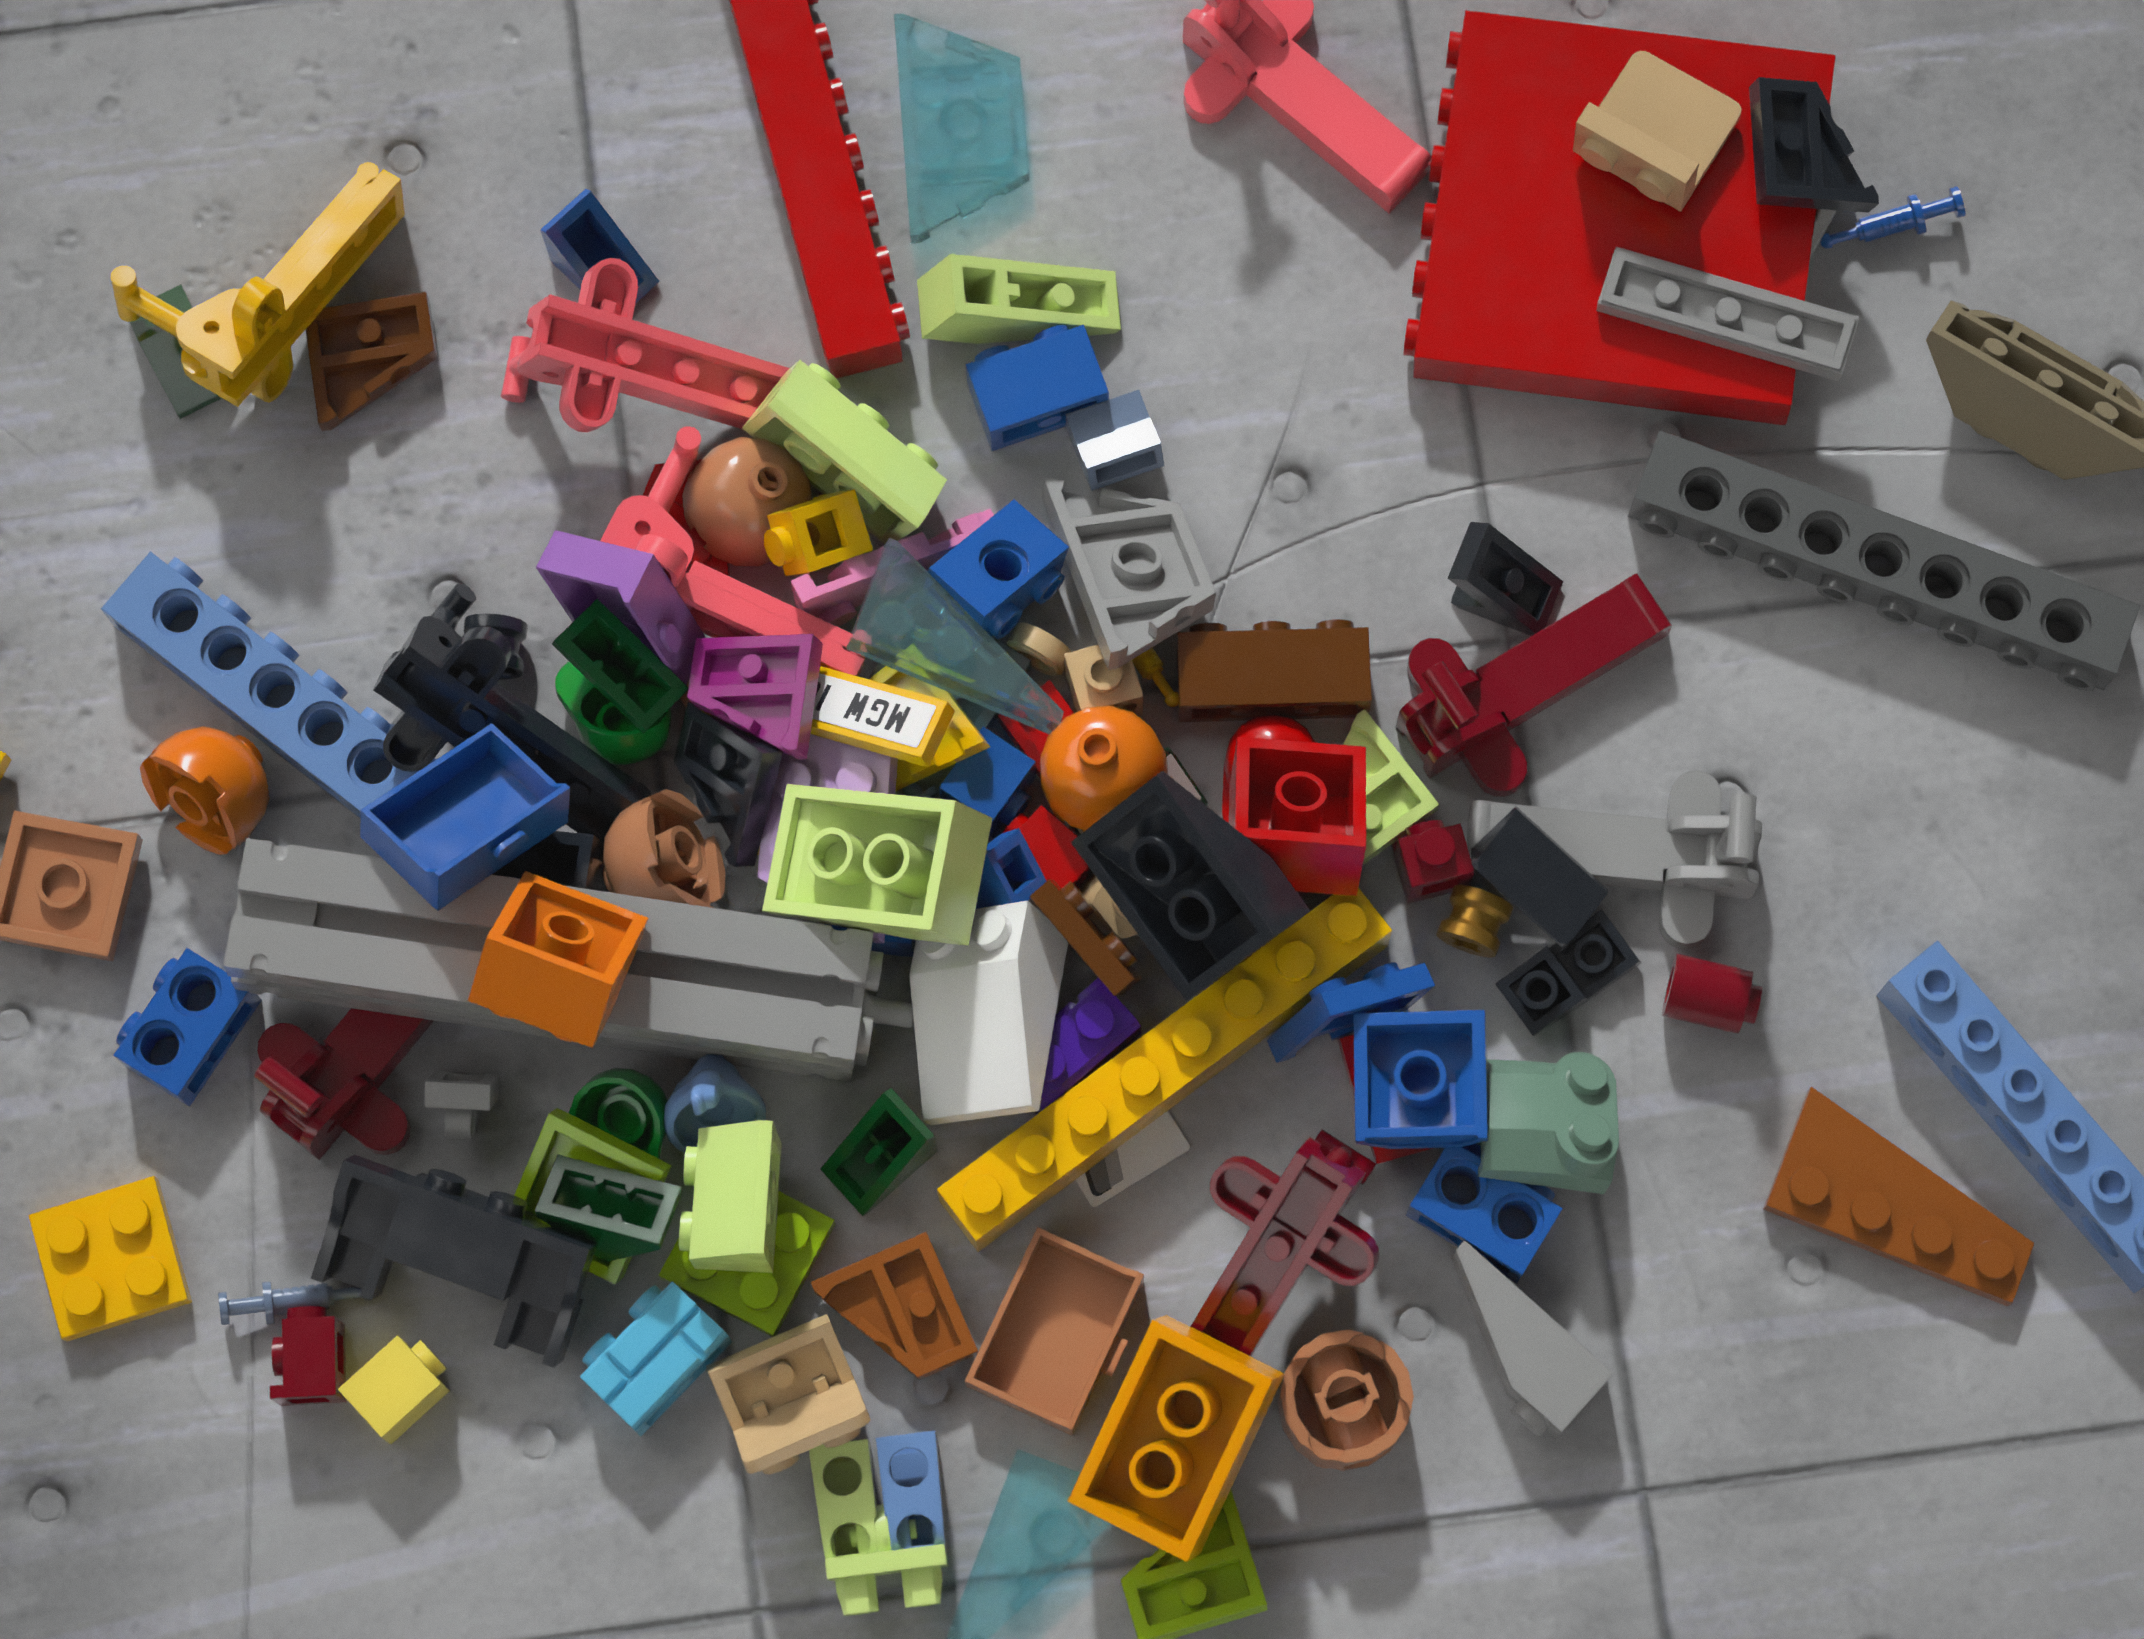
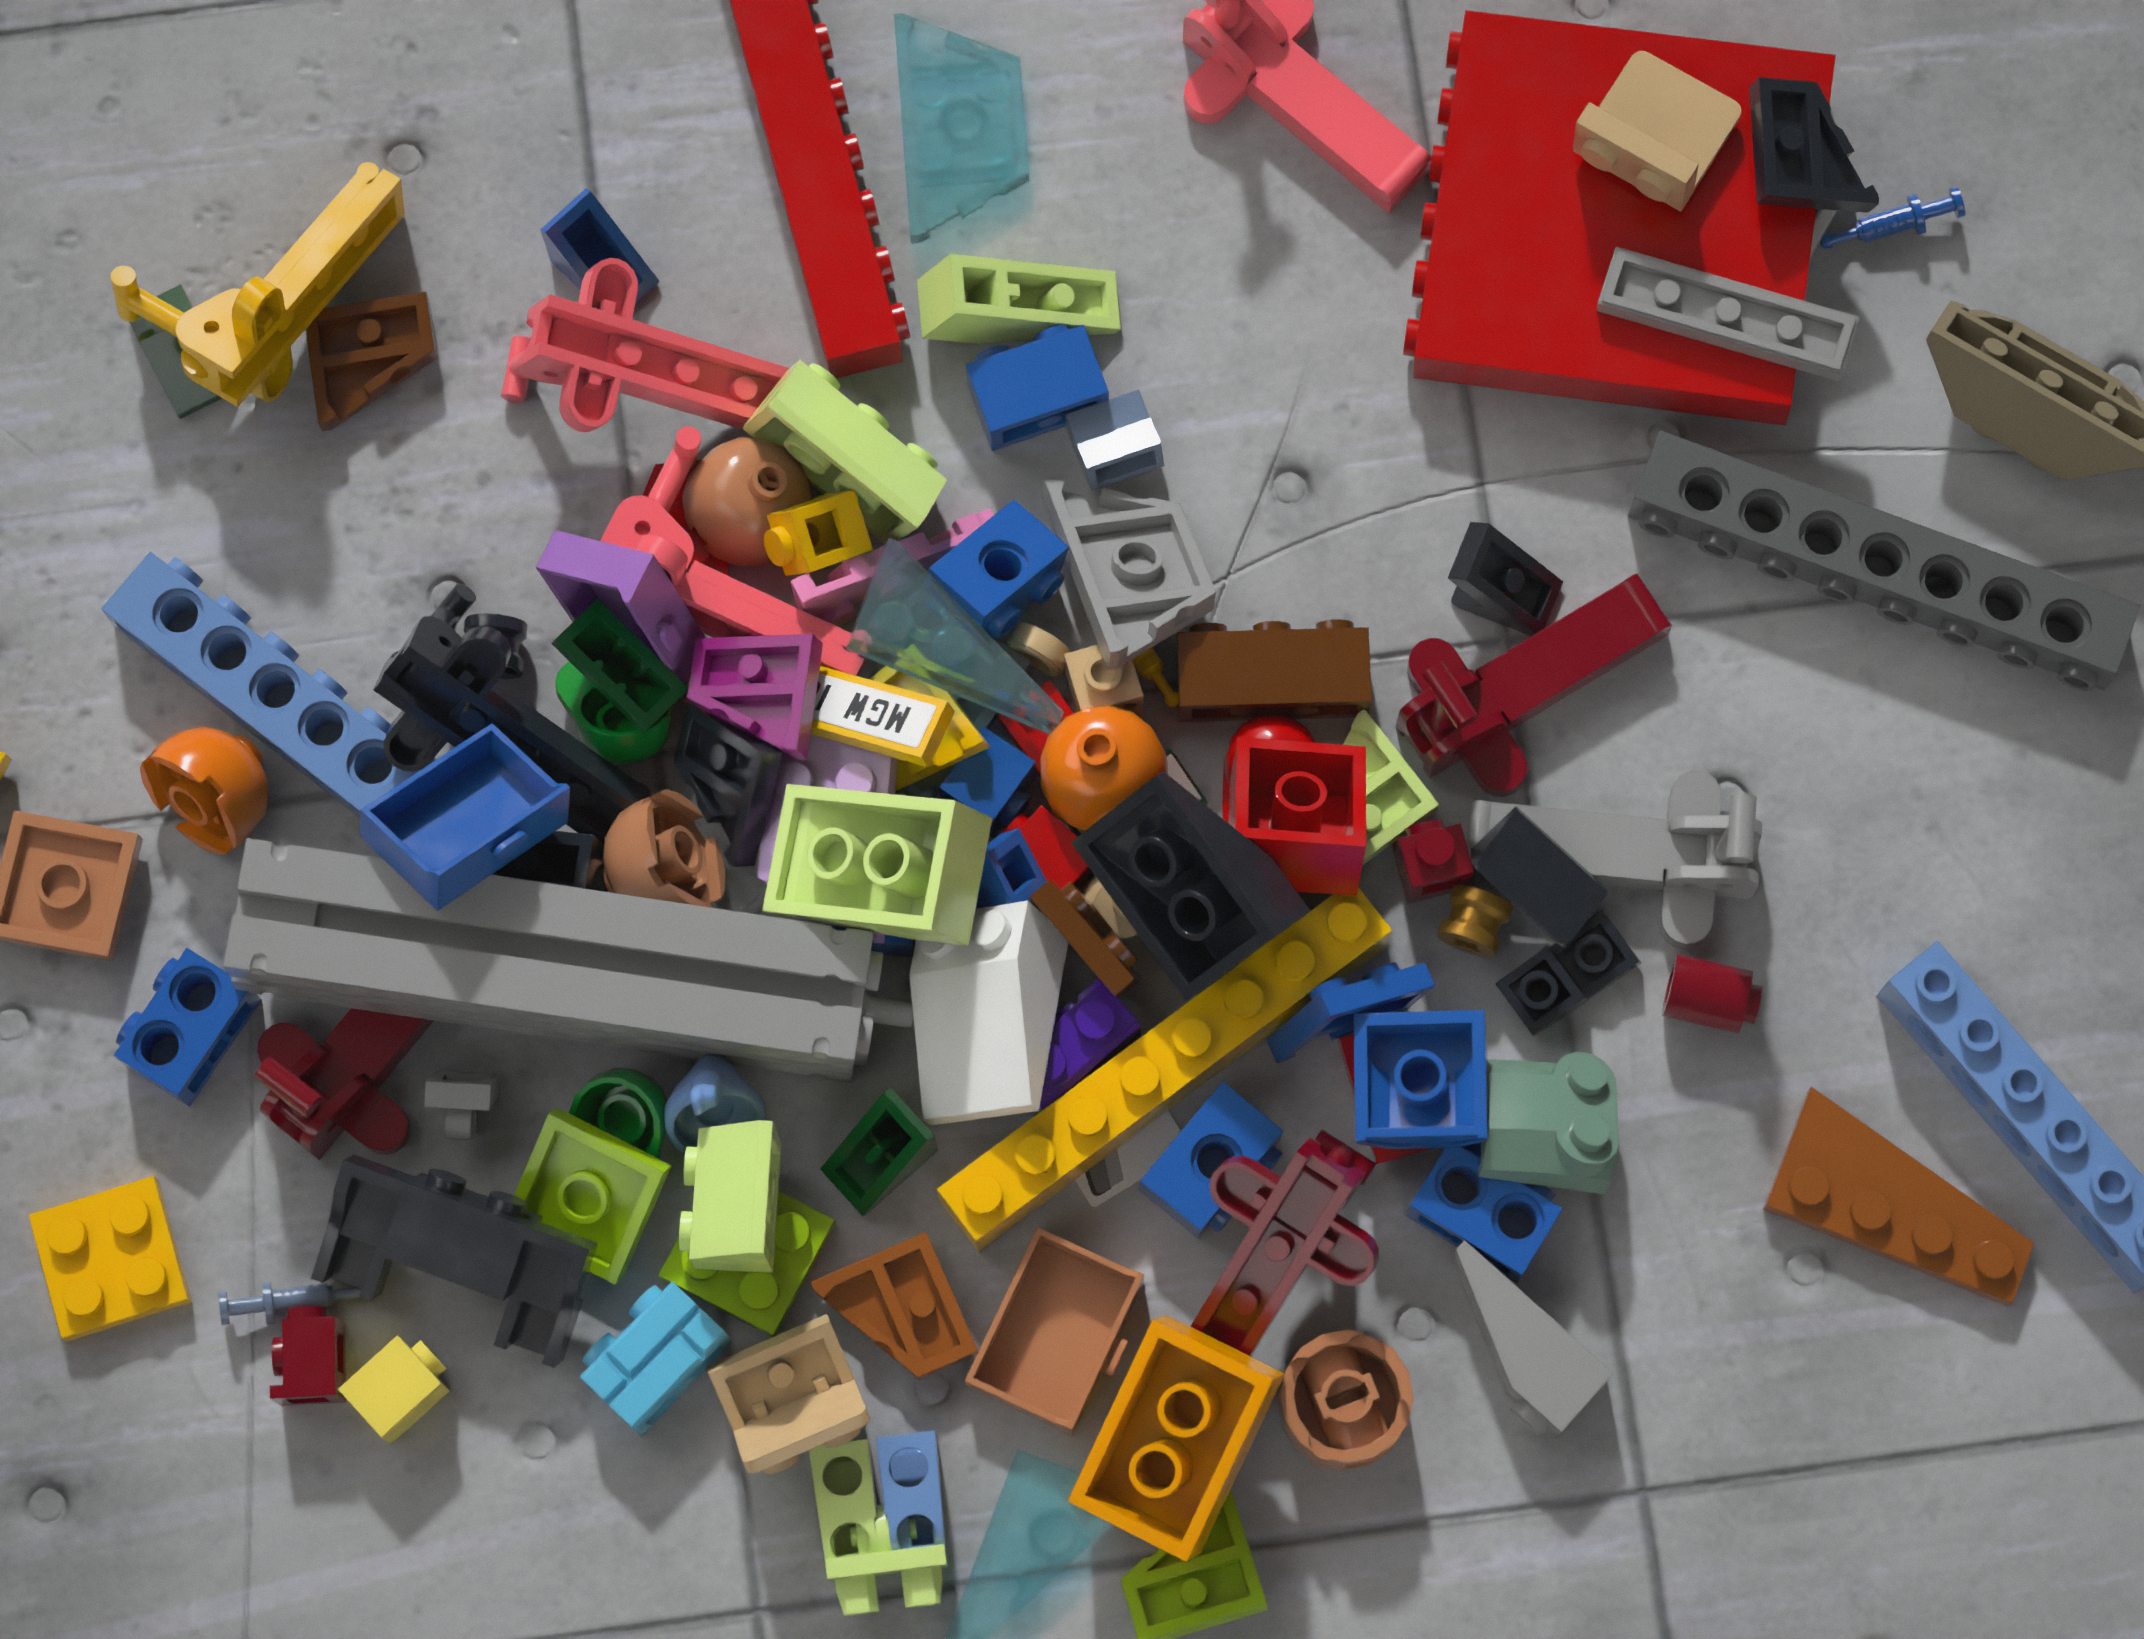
orange slope [468,871,648,1048] -> none
dark green slope [535,1154,682,1262] -> none
none -> blue brick [1138,1081,1284,1239]

